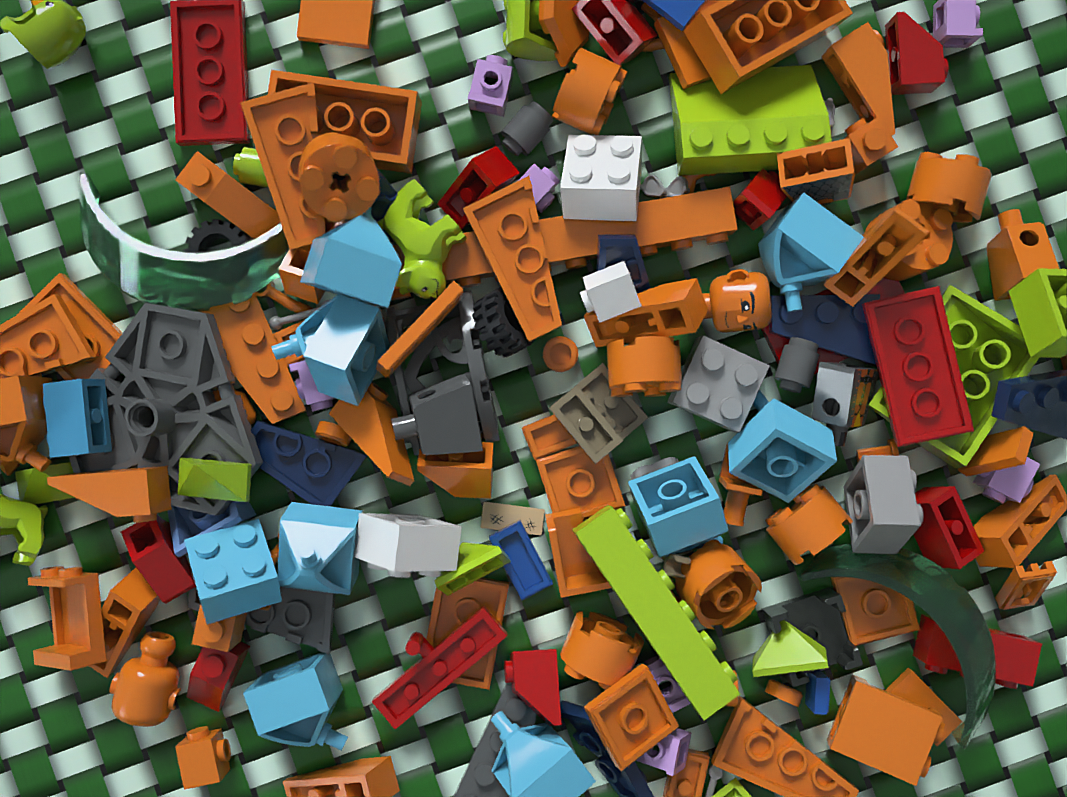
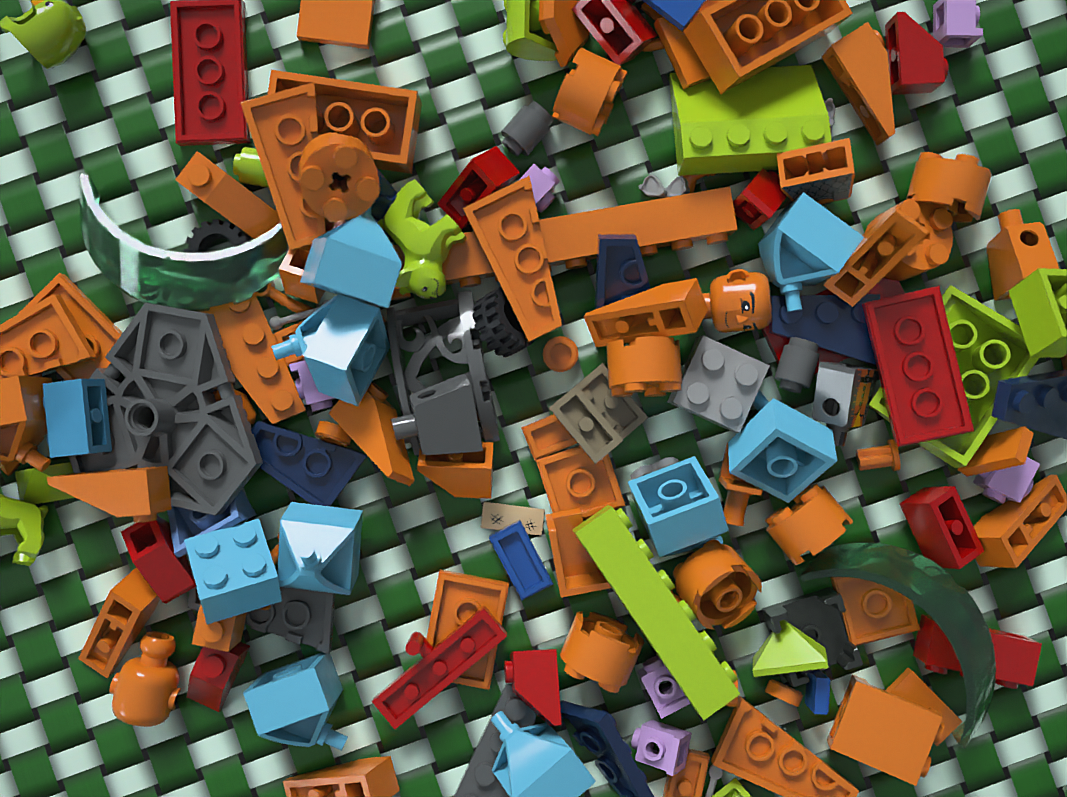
orange panel [28,566,106,671] -> none
orange brick [175,726,231,790] -> none
lime slope [178,458,252,502] -> none
white brick [354,513,462,578] -> none
orange tile [376,281,464,378] -> none
lime slope [434,542,511,596] -> none
lavender brick [468,55,513,117] -> none
white brick [560,135,642,221] -> none
white brick [580,261,642,323] -> none
orange tile [583,664,679,771] -> none
dark tan hand [660,554,691,579] -> none
light grey brick [843,455,923,554] -> none
orange brick [844,116,898,175] -> none
orange tile [995,561,1057,610] -> none

